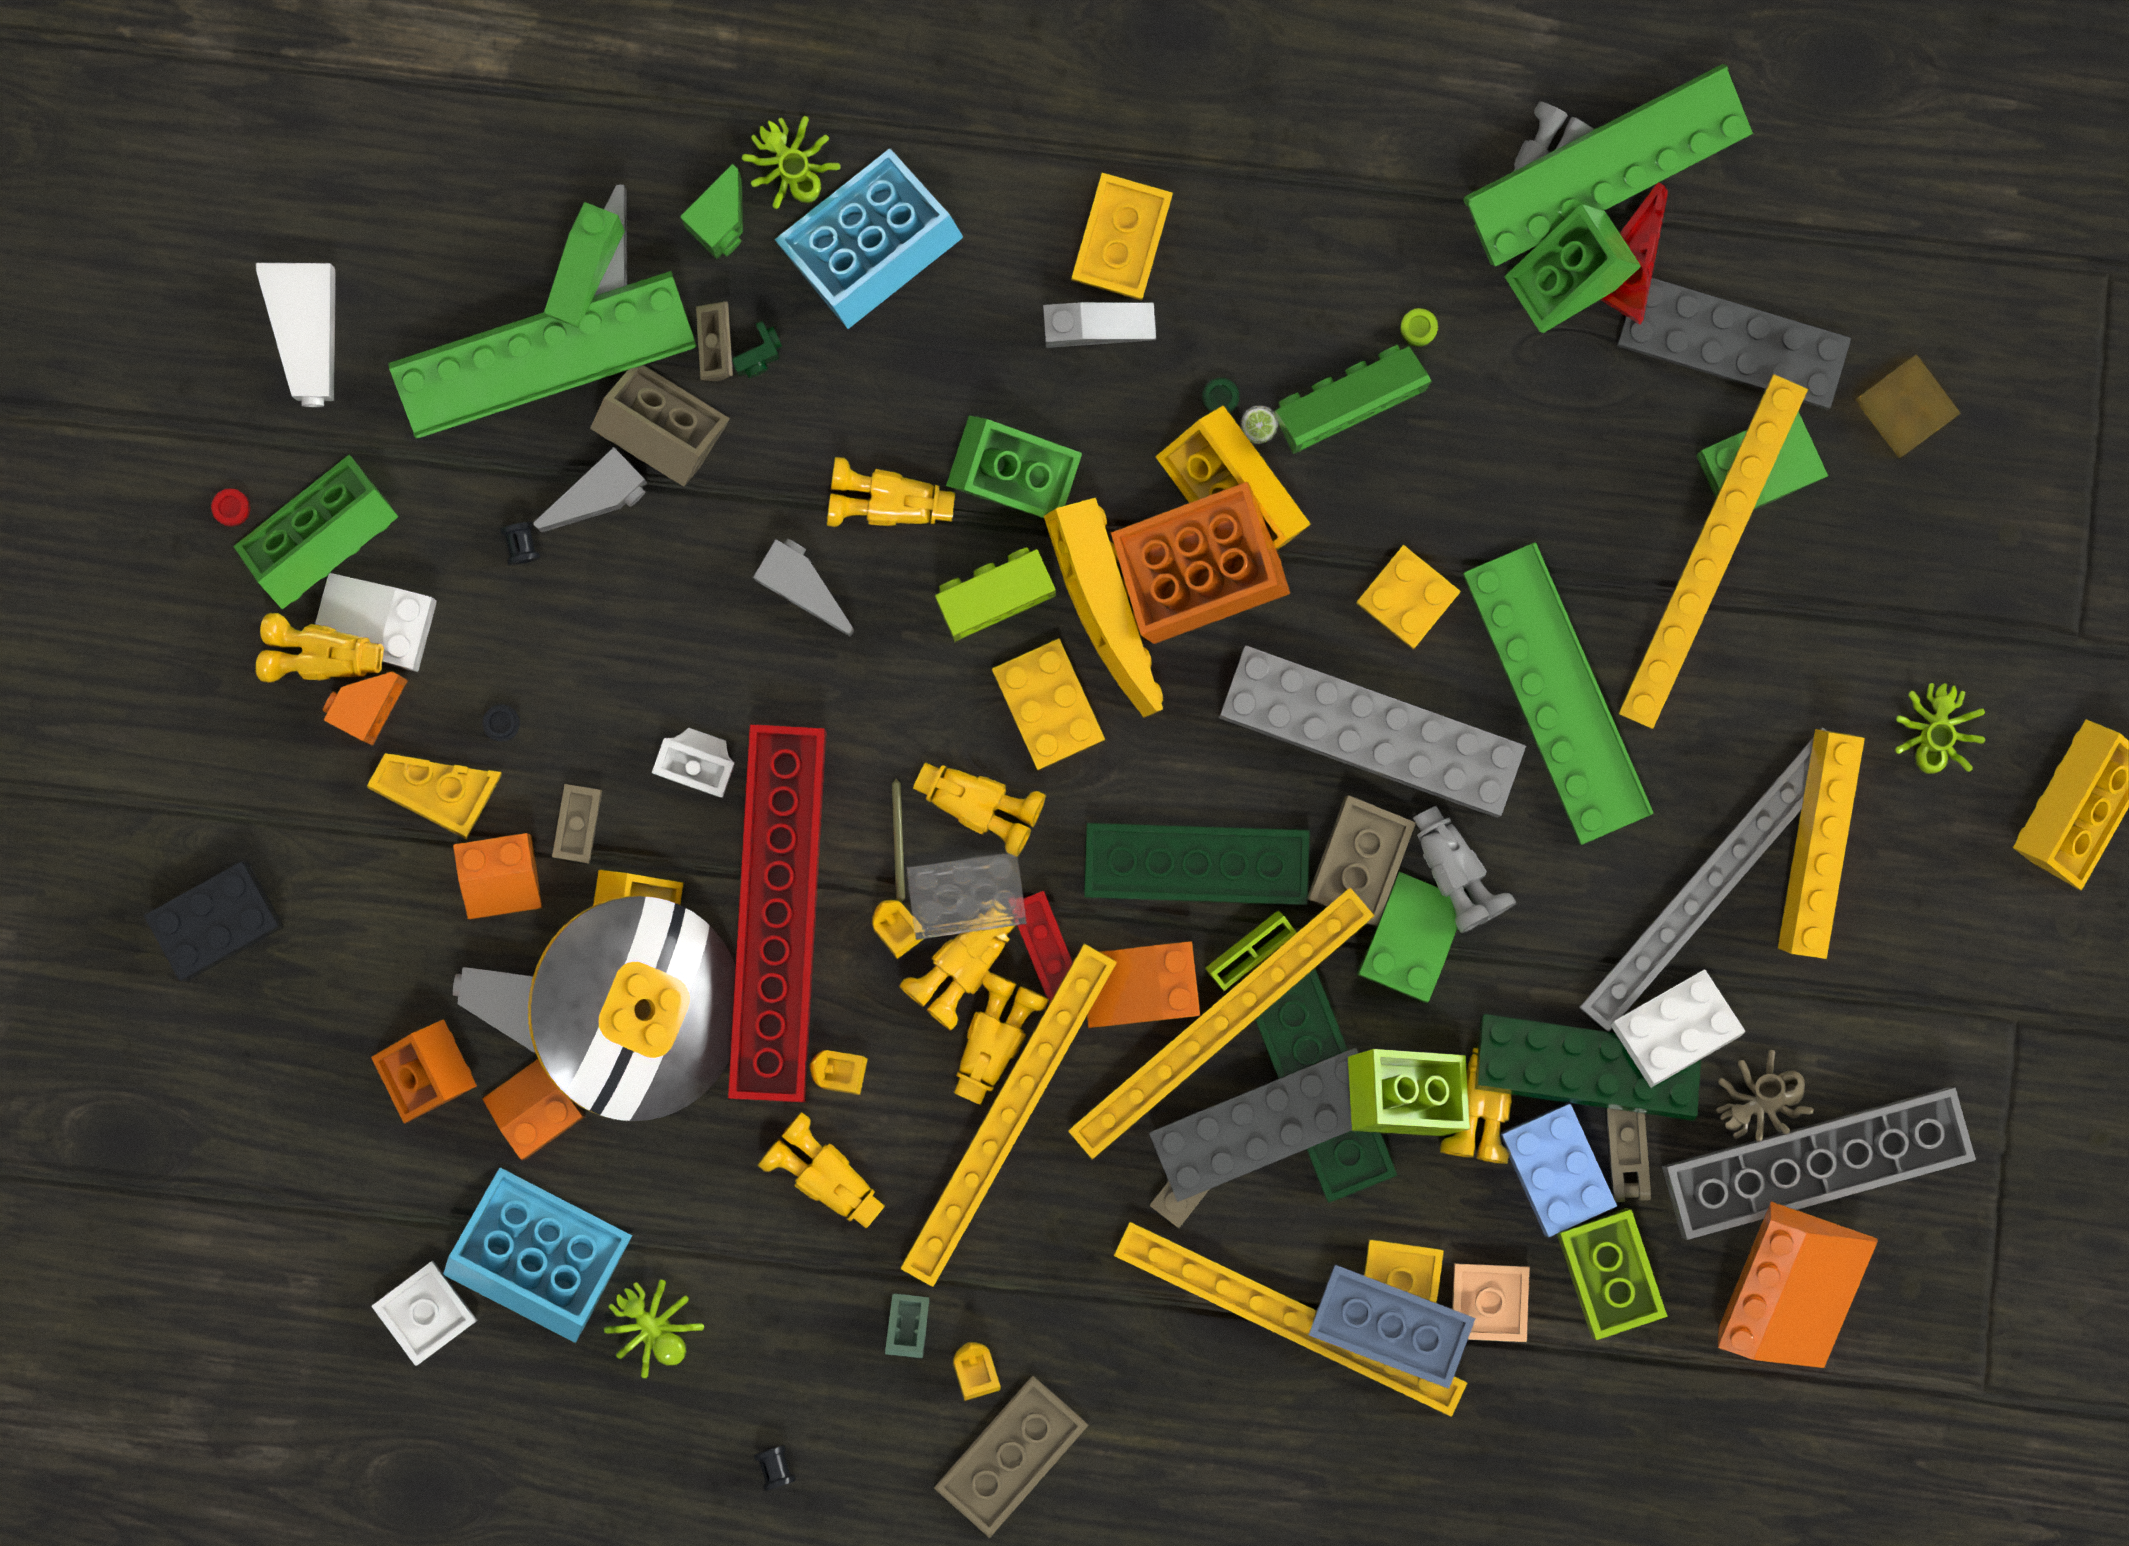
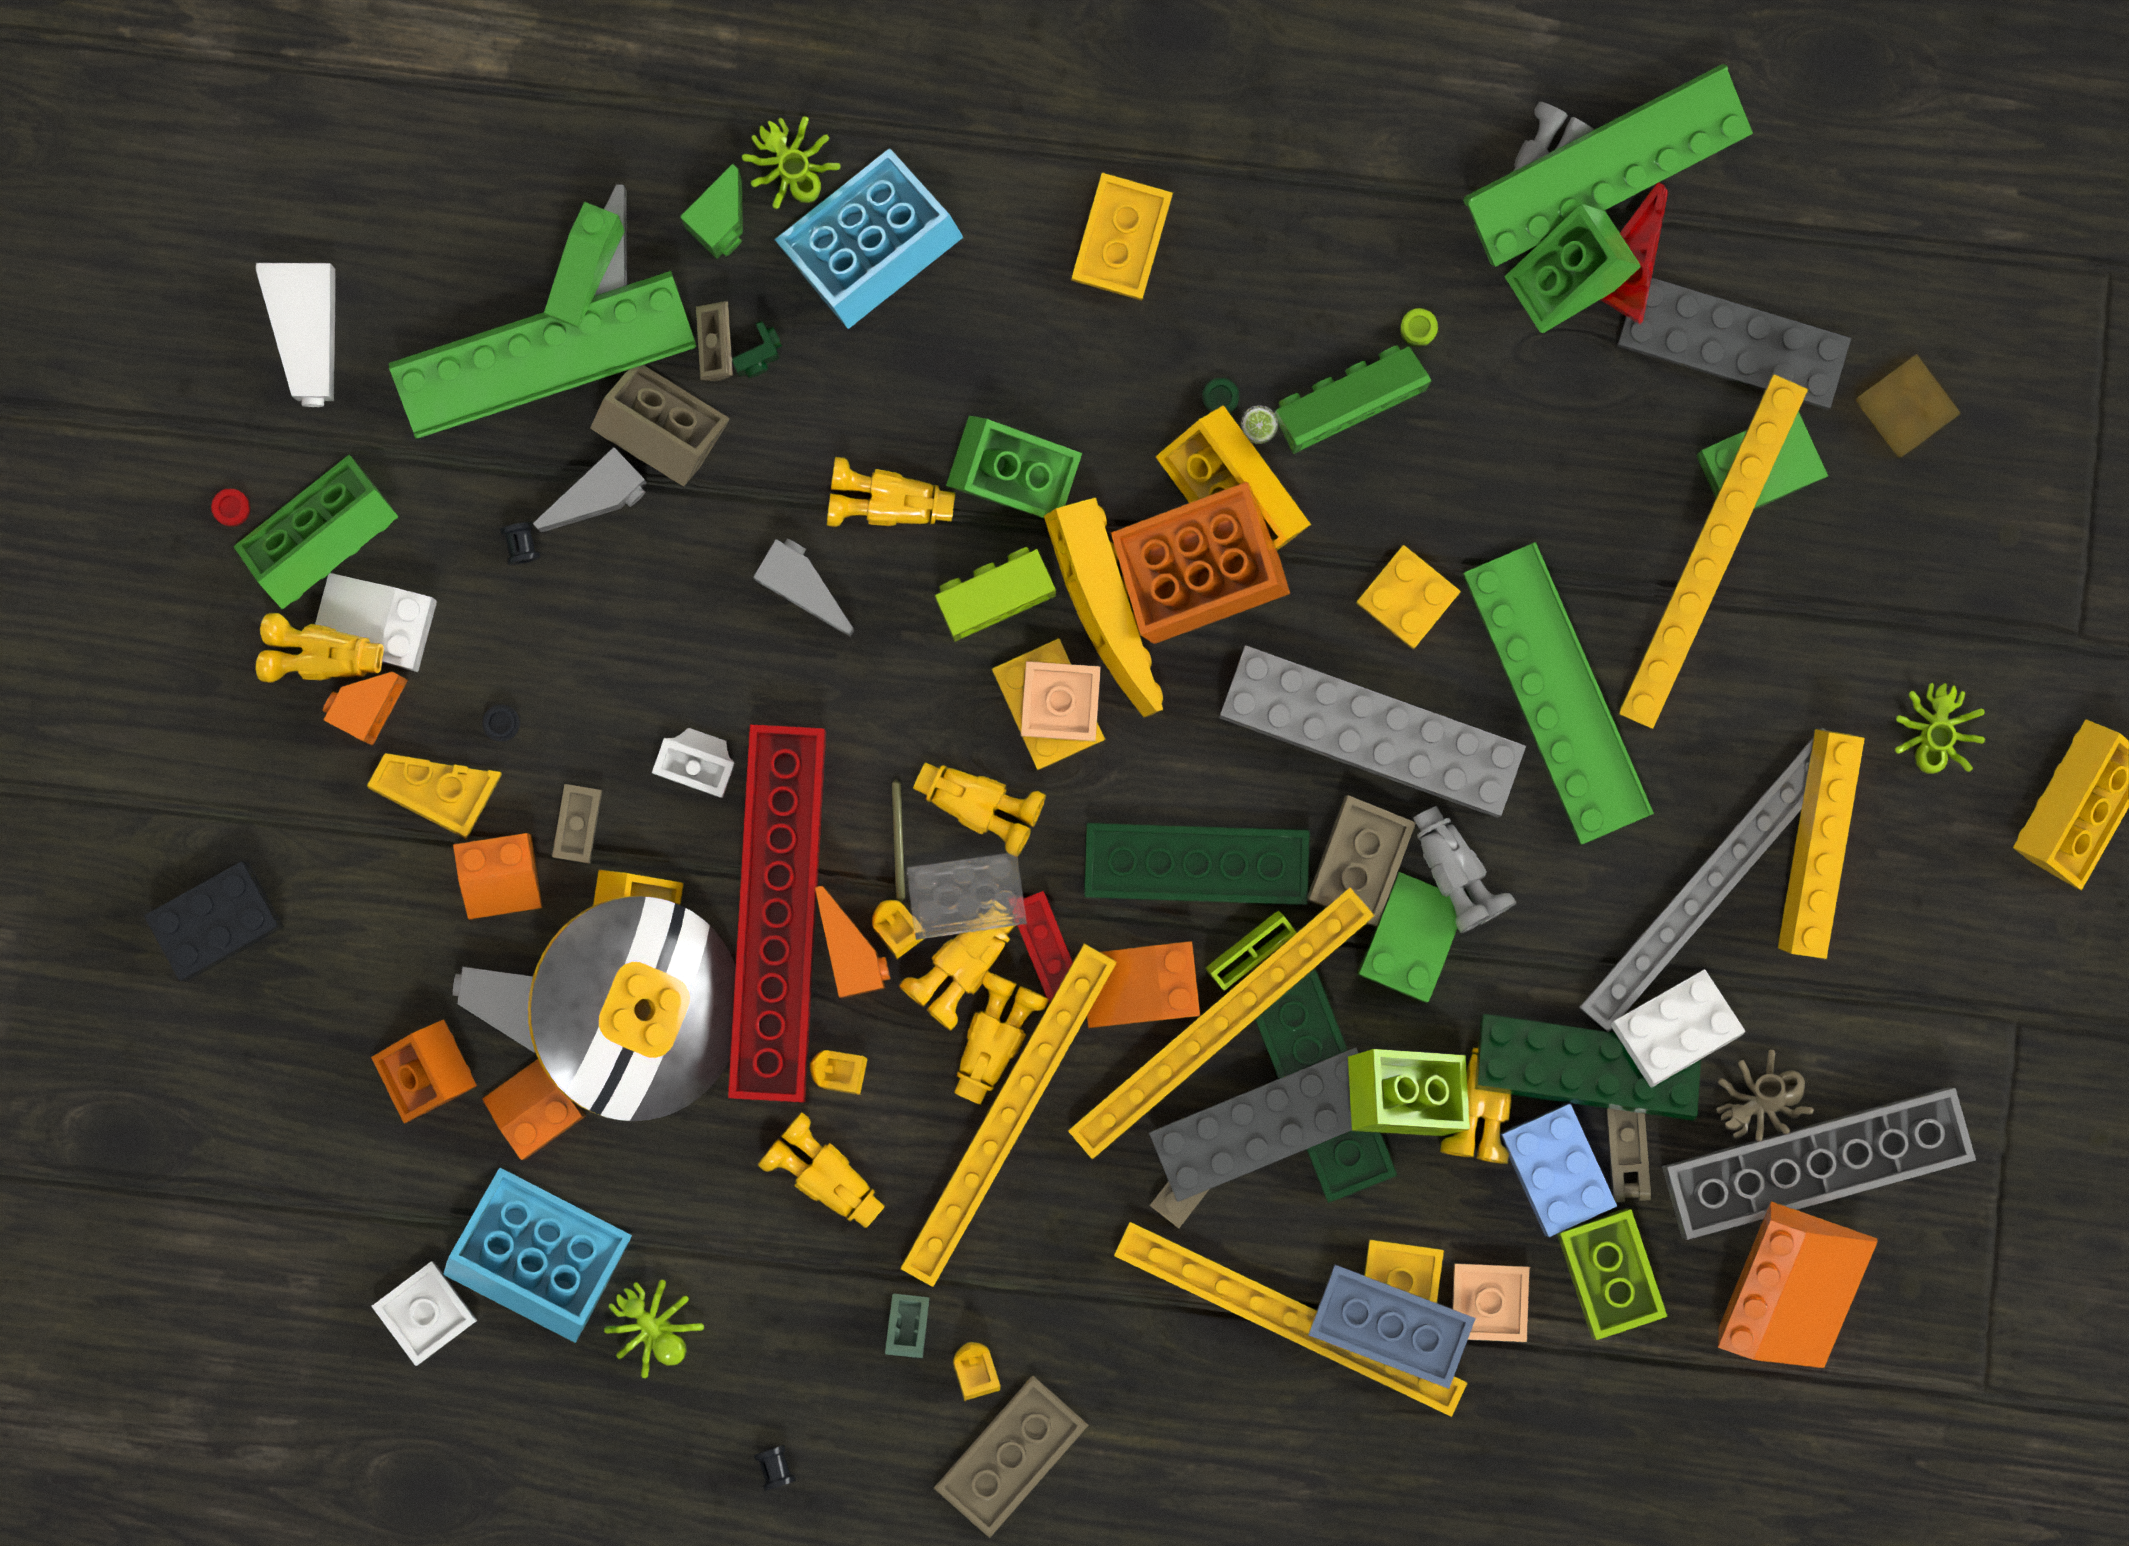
slope [1043,302,1156,348] -> none
none -> orange slope [815,886,891,998]
none -> light nougat plate [1021,661,1101,742]

